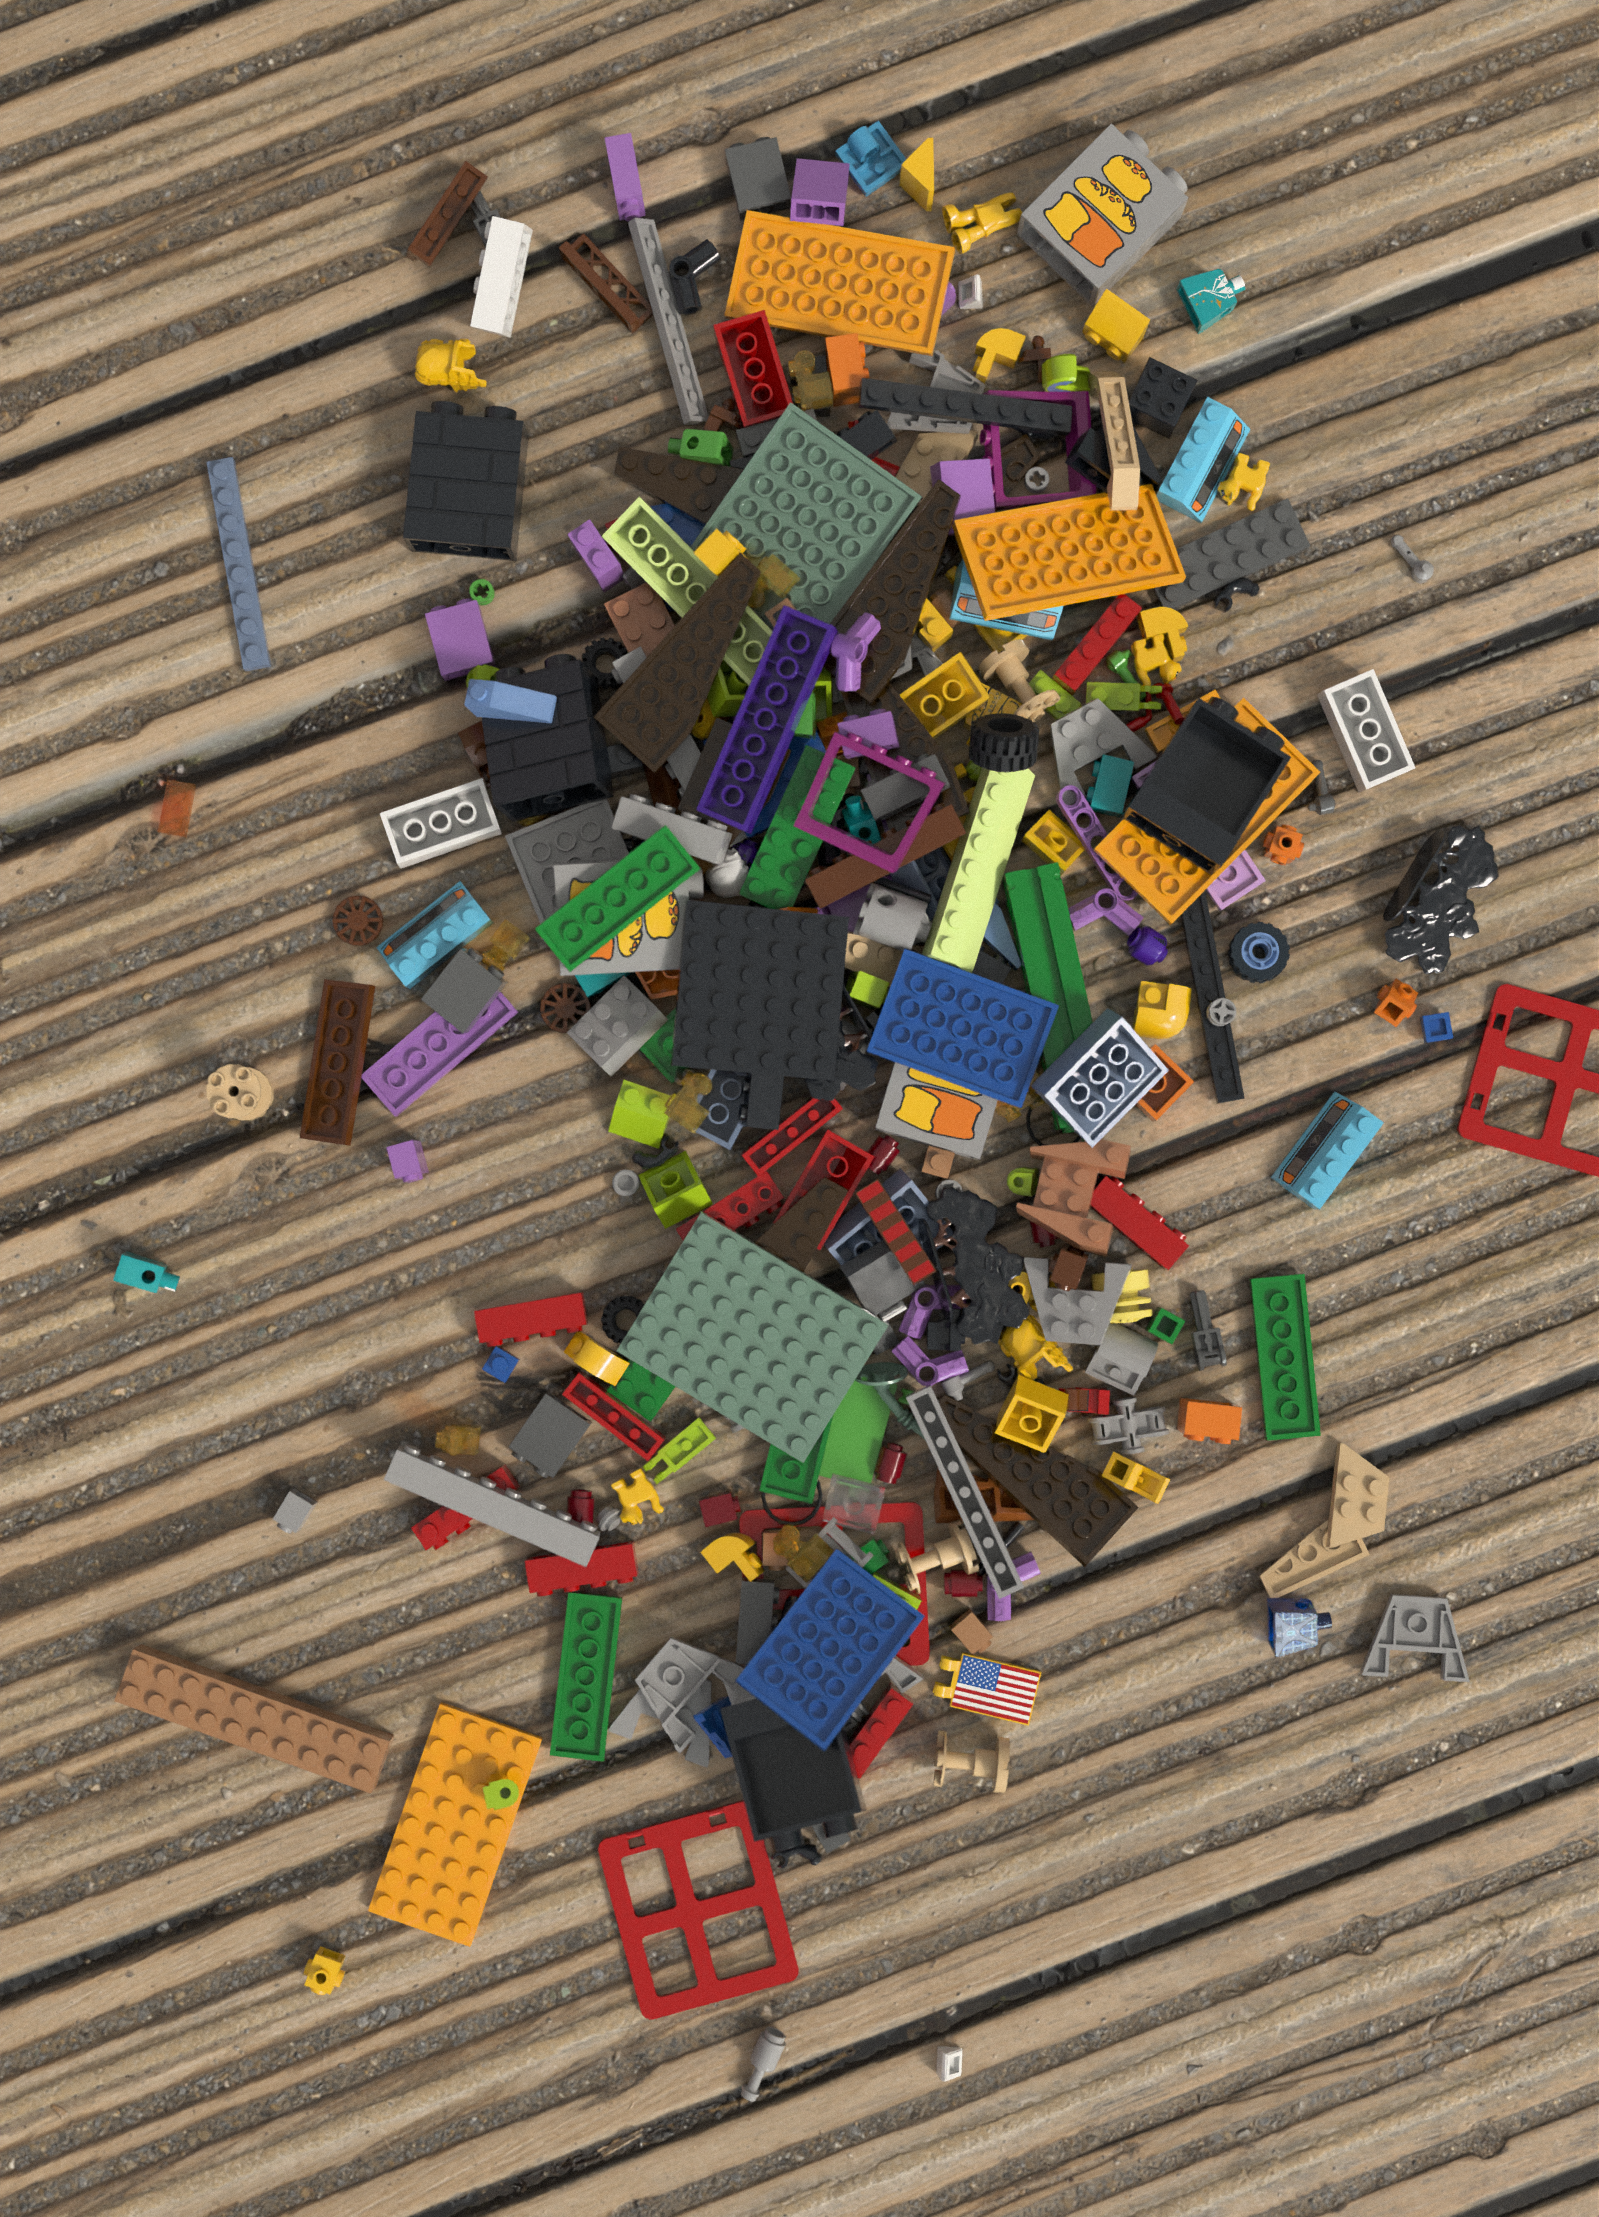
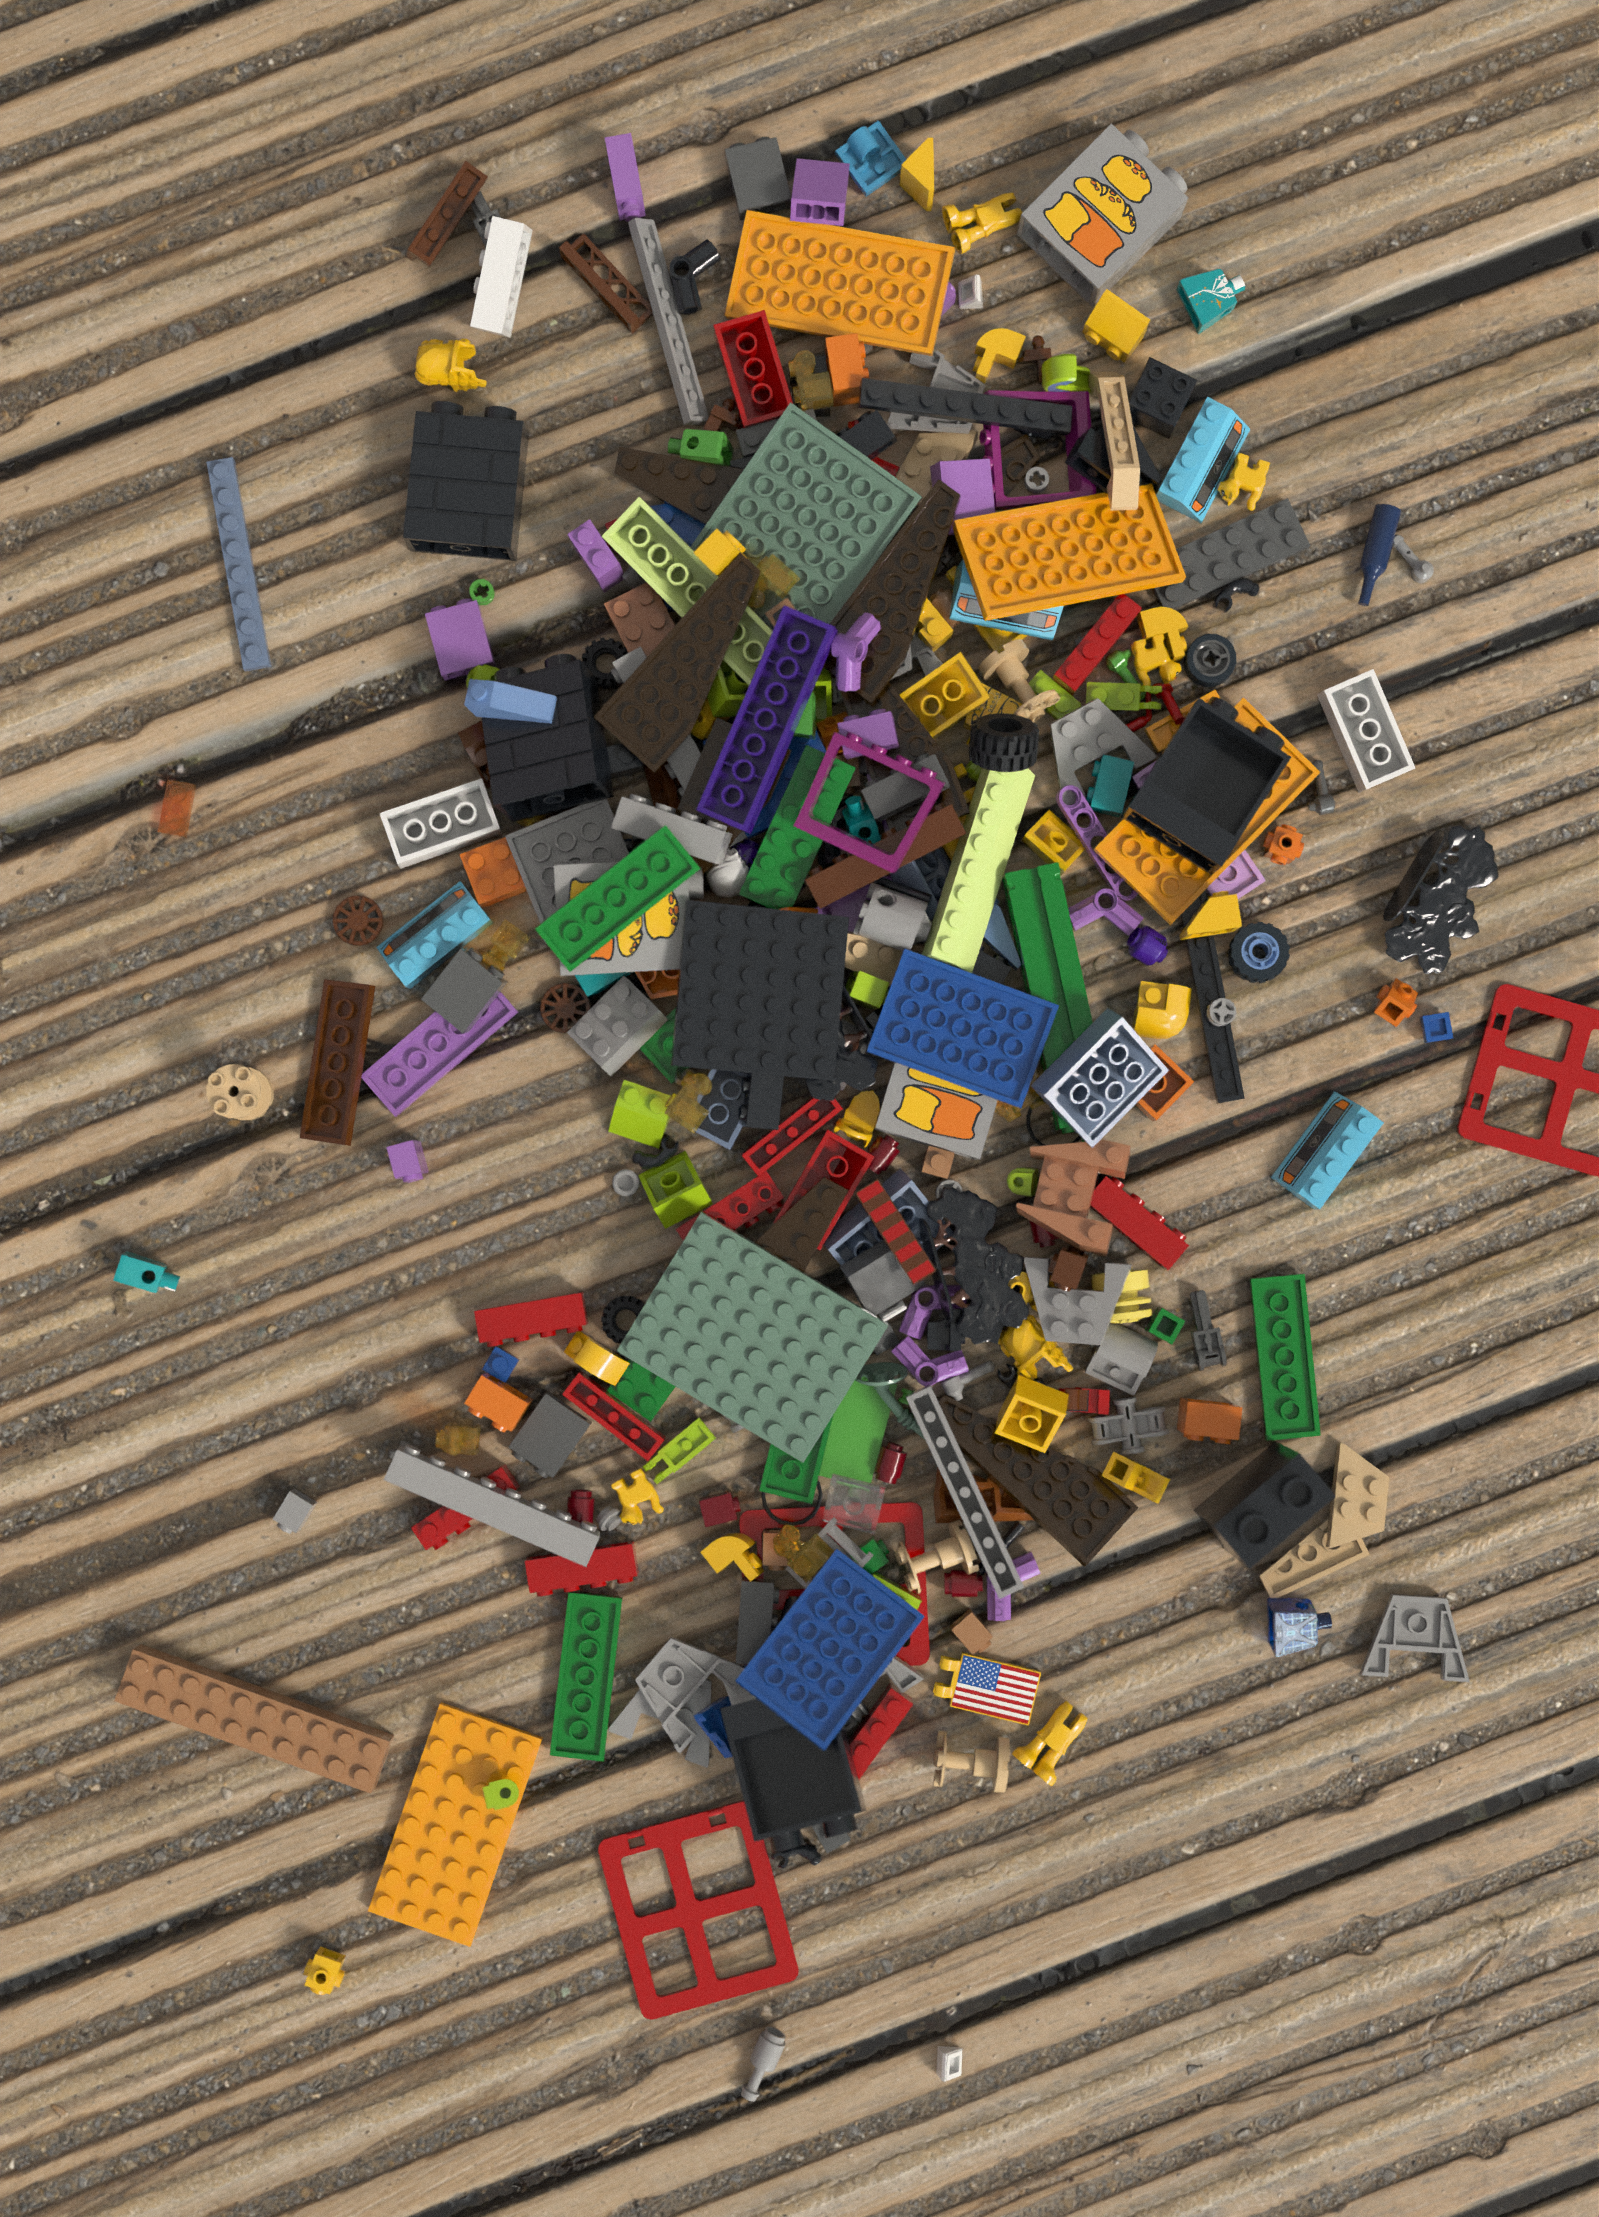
none -> orange brick [459,837,527,908]
none -> orange brick [464,1372,534,1433]
none -> yellow piece [833,1090,880,1148]
none -> yellow piece [1012,1701,1088,1786]
none -> yellow slope [1179,891,1242,940]
none -> wheel [1184,634,1237,687]
none -> black brick [1193,1441,1336,1569]
none -> dark blue piece [1358,504,1401,606]

